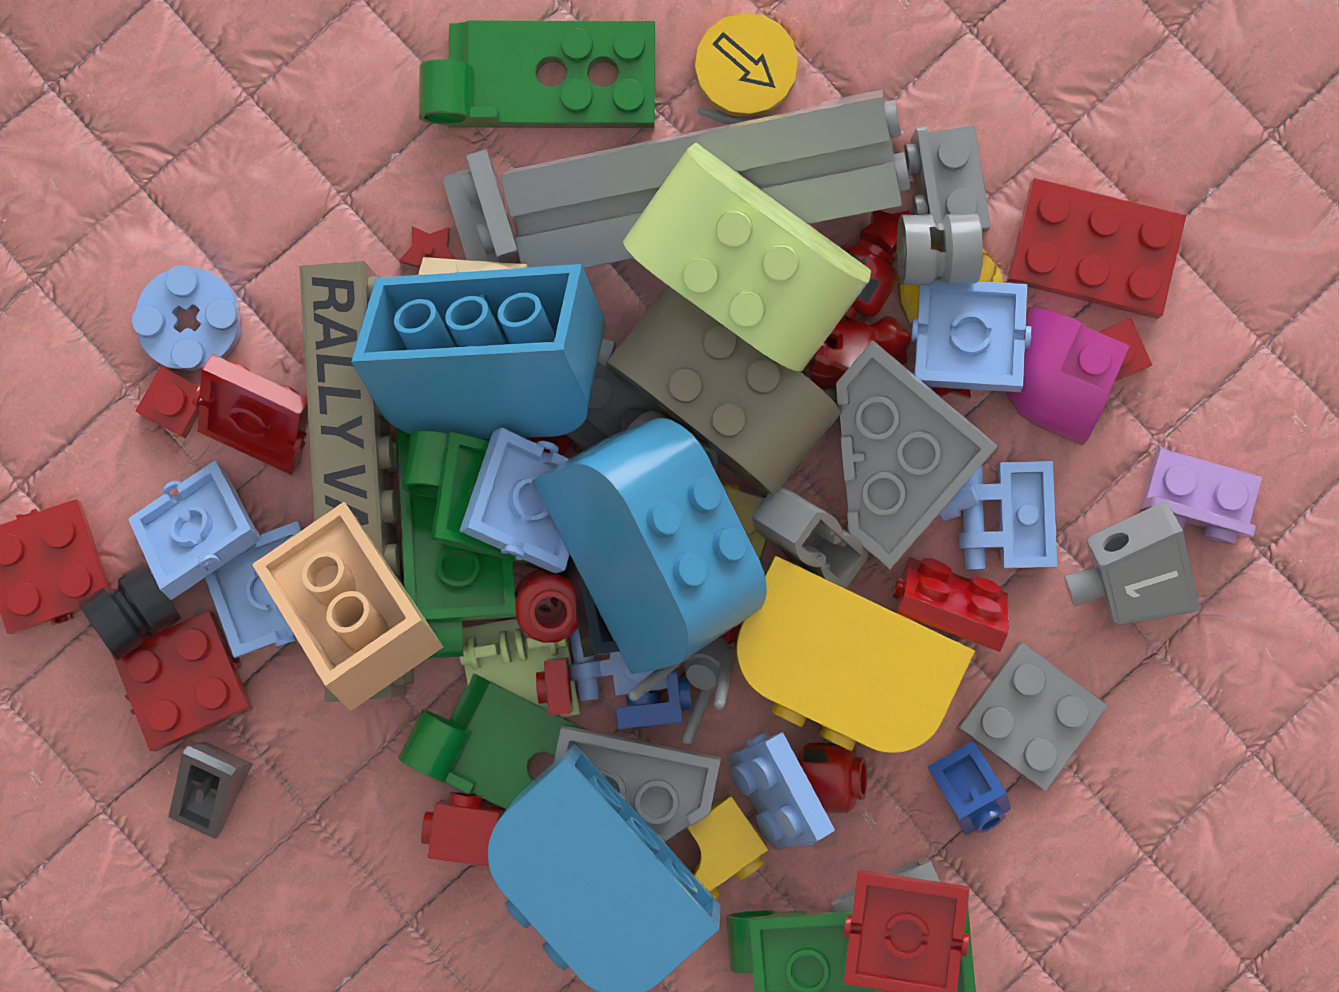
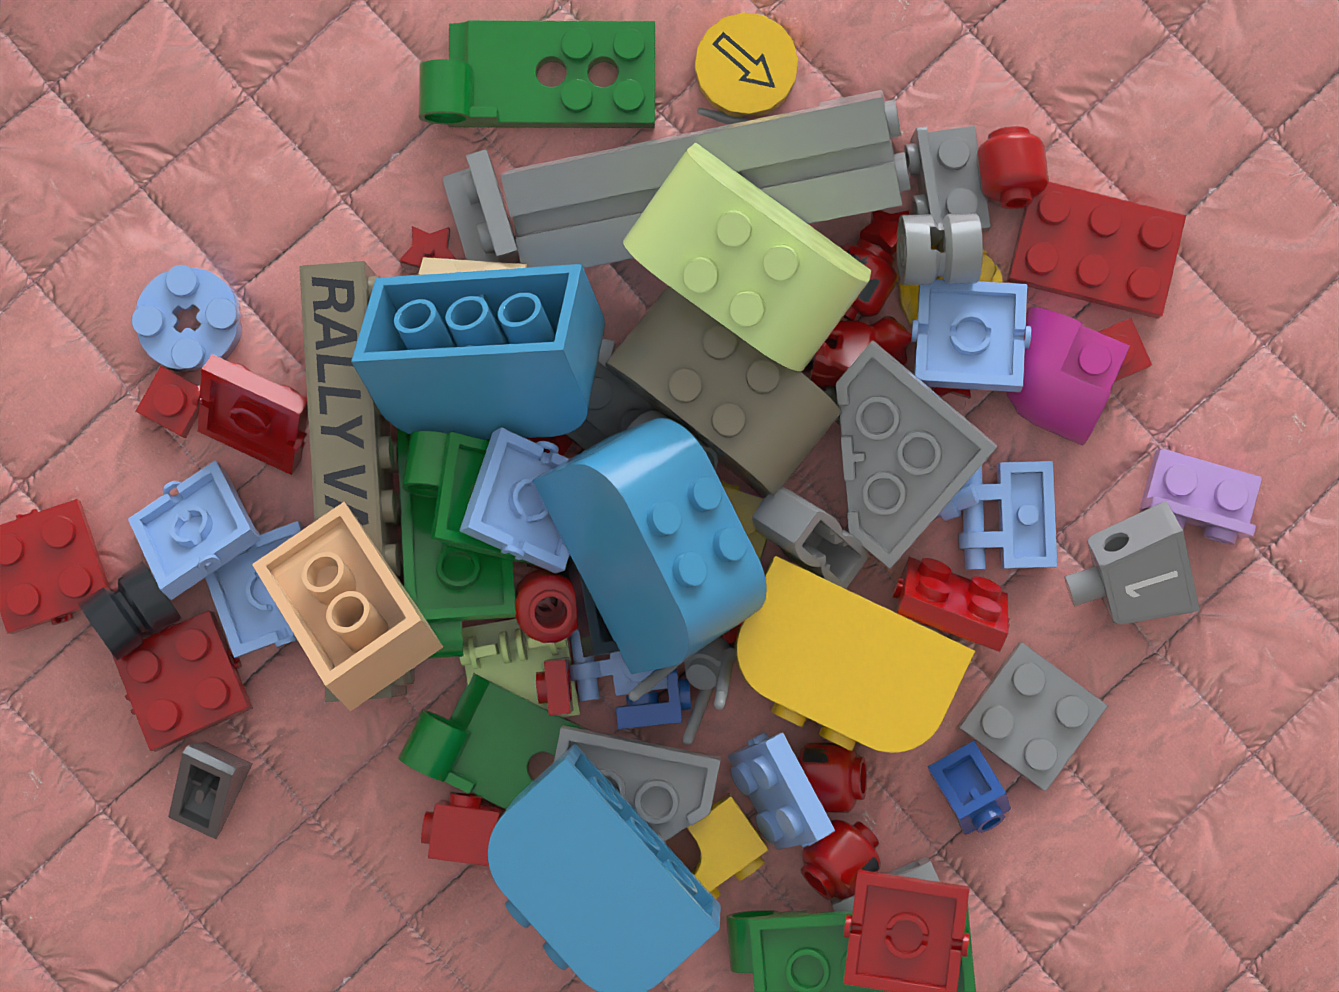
none -> red head [800,819,881,900]
none -> red head [976,126,1049,209]

